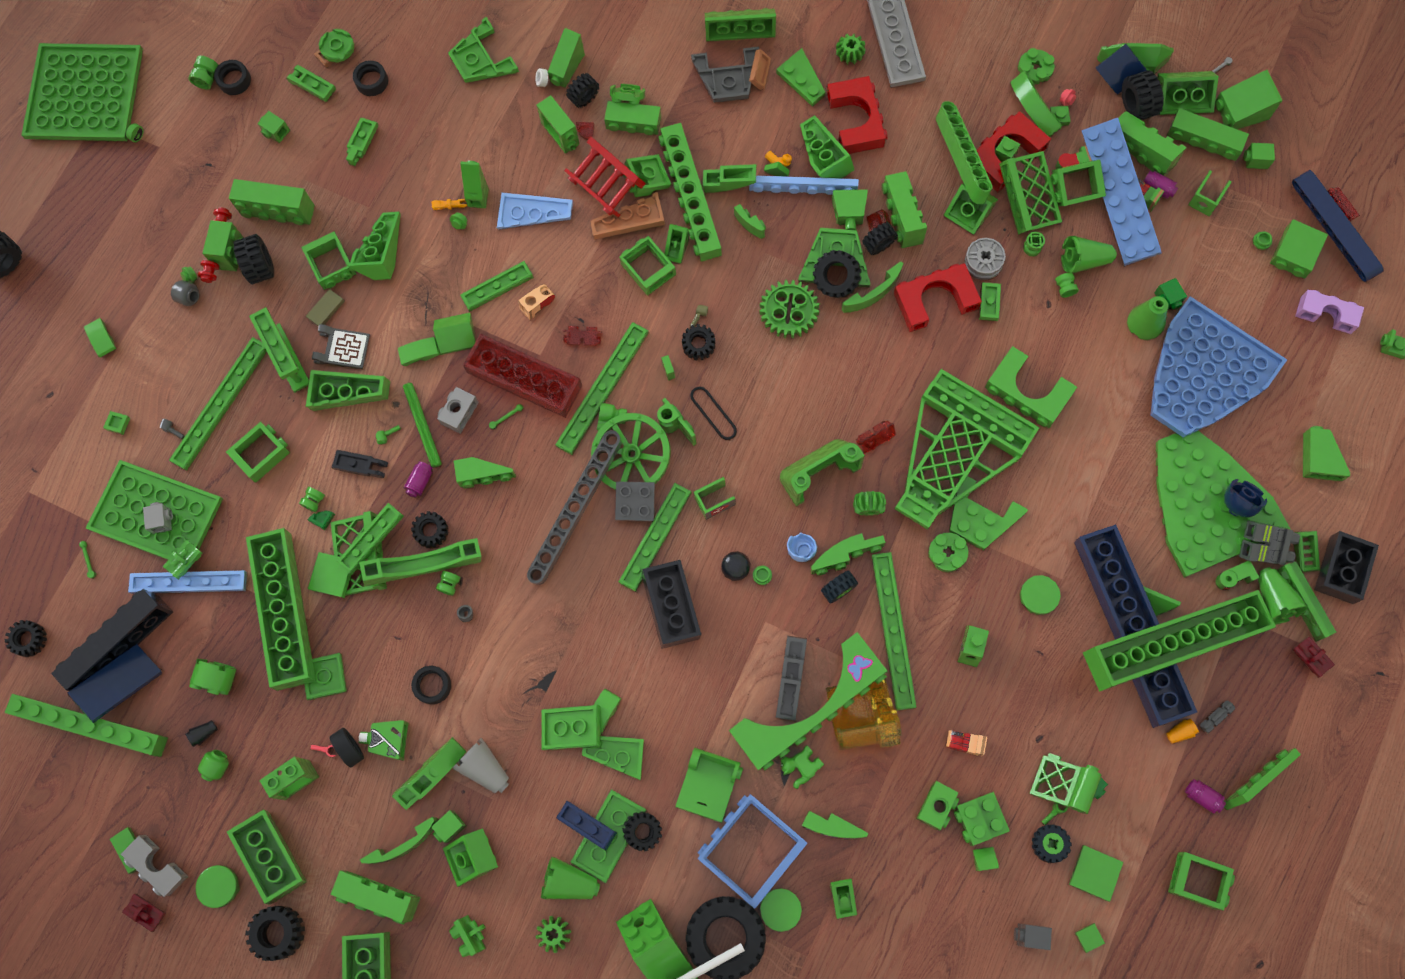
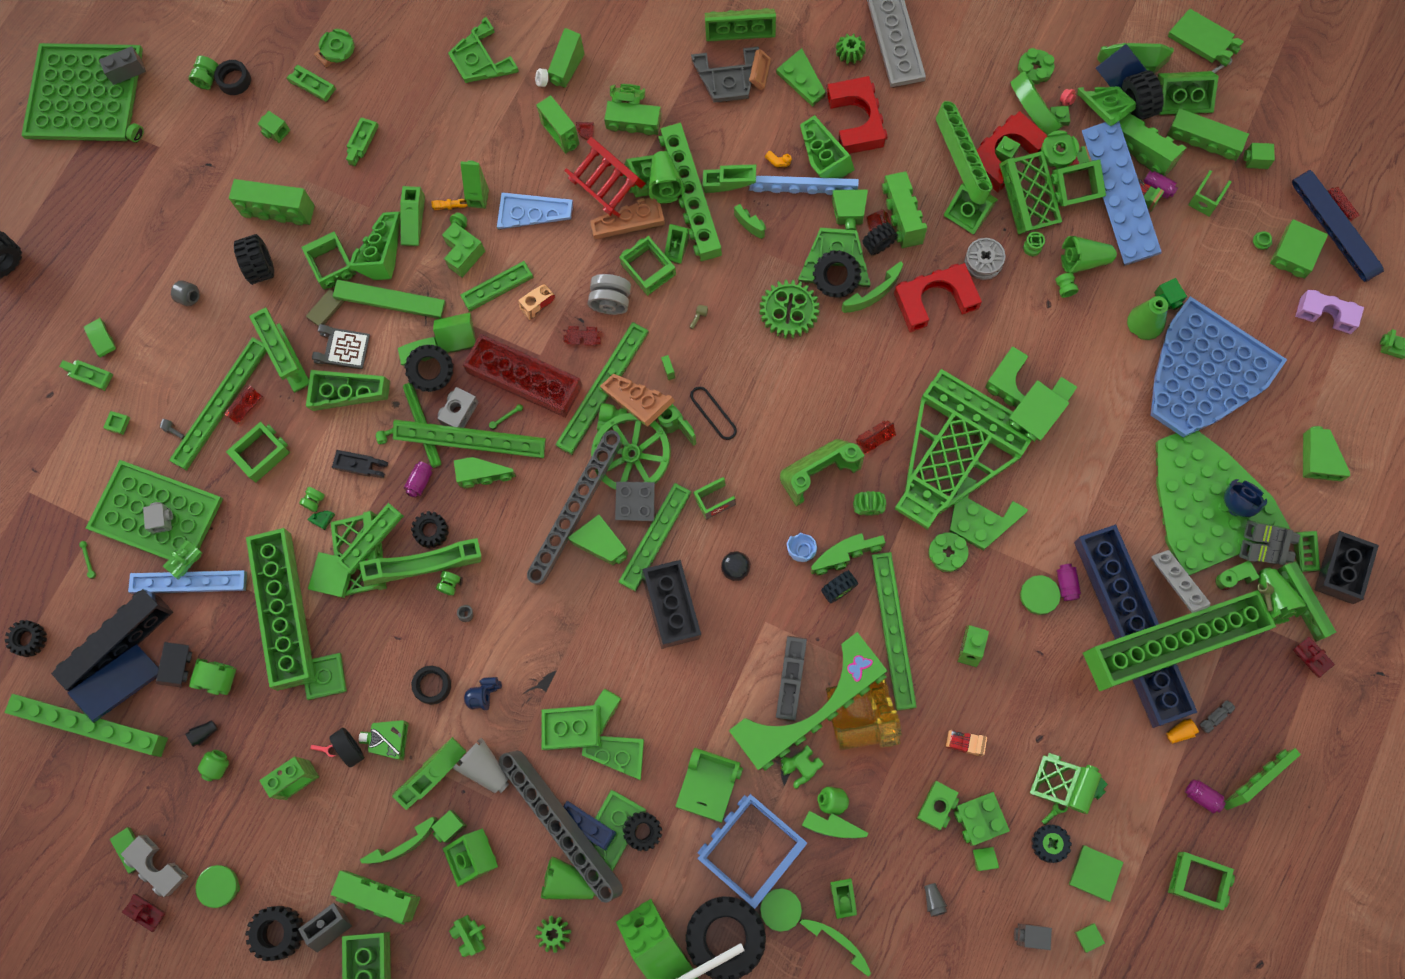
bright green plate [180,267,197,284] -> none
bright green brick [198,207,244,283] -> none
bright green brick [227,810,307,905] -> none
black tyre [353,60,388,96] -> none
black tyre [566,73,599,108] -> none
black tyre [682,324,715,360] -> none
bright green plate [753,566,772,585] -> none
bright green tile [764,162,790,177] -> none
bright green plate [979,282,1001,321] -> none
bright green slope [1143,586,1181,616] -> none
bright green slope [1215,70,1282,129] -> none
none -> bright green hinge [59,360,113,391]
none -> dark grey brick [99,46,146,85]
none -> black brick [156,642,193,687]
none -> clear red hinge [224,385,263,424]
none -> dark grey brick [298,903,352,953]
none -> bright green tile [333,280,446,319]
none -> bright green tile [393,420,546,458]
none -> bright green slope [400,186,425,246]
none -> black tyre [404,345,454,392]
none -> bright green brick [442,222,485,277]
none -> dark blue piece [464,677,502,711]
none -> dark grey beam [499,750,623,903]
none -> bright green slope [568,515,628,565]
none -> light grey wheel [587,274,631,315]
none -> nougat wing [600,374,675,427]
none -> bright green cone [648,151,685,203]
none -> bright green slope [799,919,871,977]
none -> bright green head [818,787,849,815]
none -> dark grey cone [924,883,947,917]
none -> bright green brick [1009,380,1069,442]
none -> bright green plate [1041,130,1079,167]
none -> magenta head [1056,564,1081,601]
none -> bright green wing [1077,86,1136,126]
none -> light grey bracket [1151,550,1210,613]
none -> bright green tile [1168,9,1244,67]
none -> olive hand [1257,582,1274,612]

